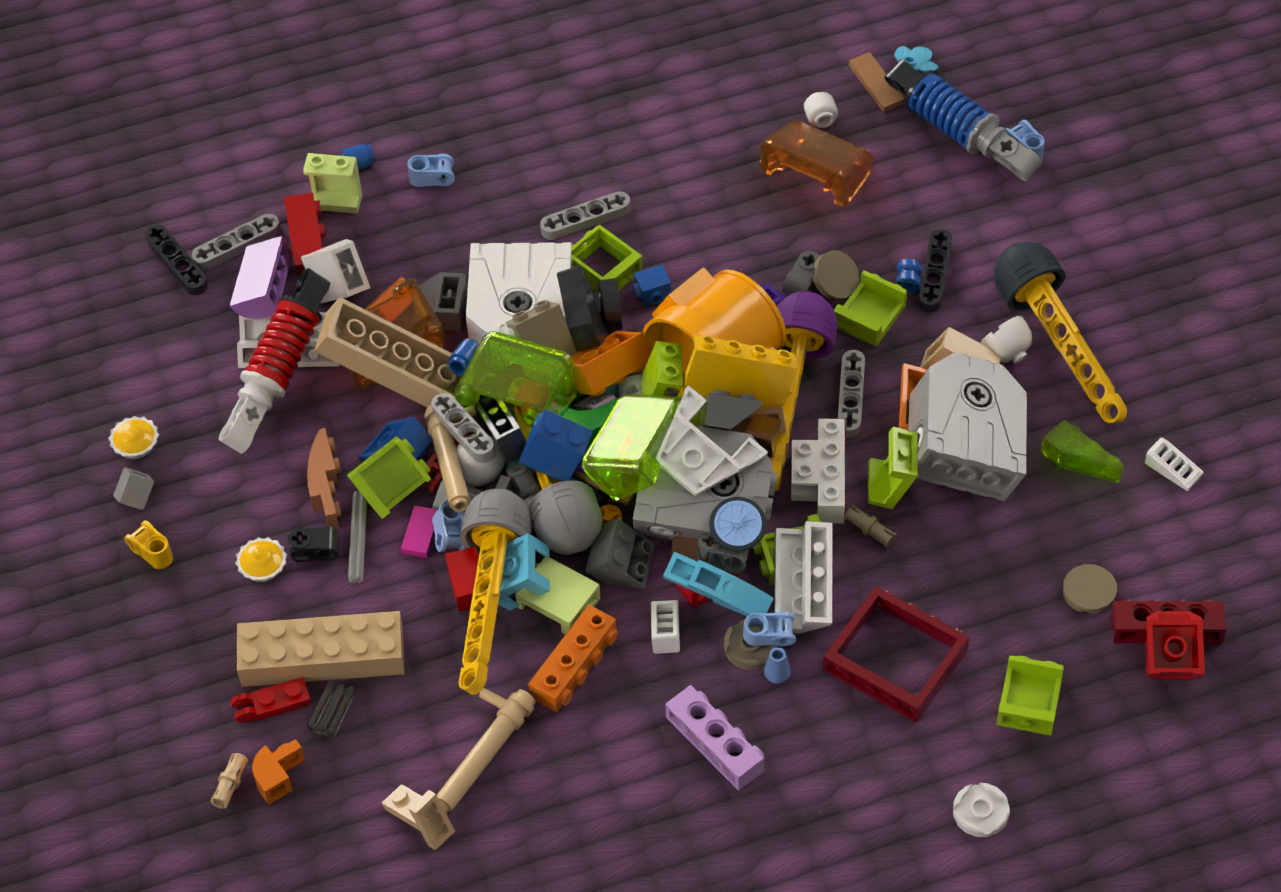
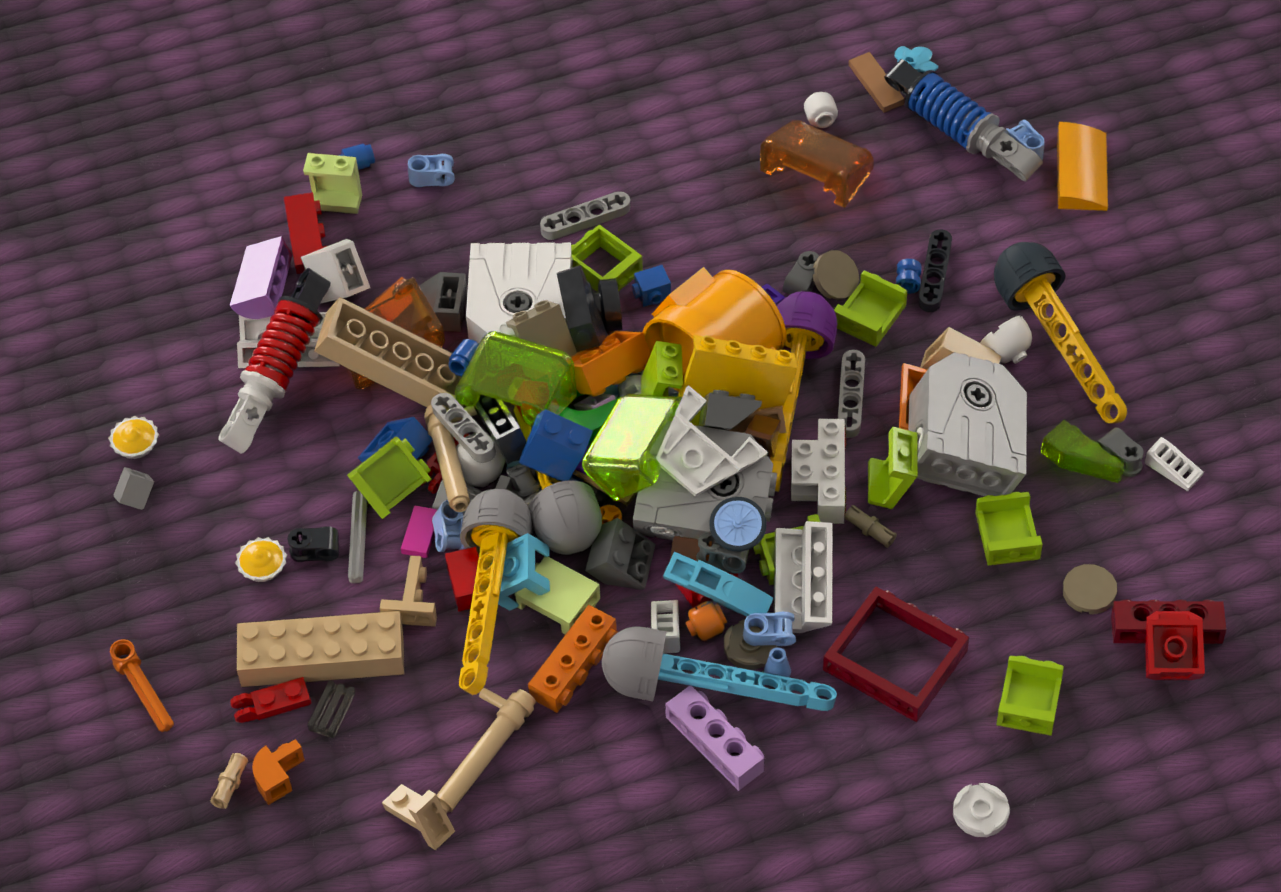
yellow piece [124,520,173,569] -> none
black beam [146,225,208,295] -> none
light grey beam [192,214,281,270] -> none
nougat slope [307,428,342,528] -> none
none -> orange axle [110,639,174,732]
none -> tan bracket [380,556,437,626]
none -> piece [602,627,837,711]
none -> orange head [685,601,727,641]
none -> lime panel [976,492,1042,566]
none -> light orange slope [1057,122,1108,211]
none -> dark grey piece [1095,428,1144,477]

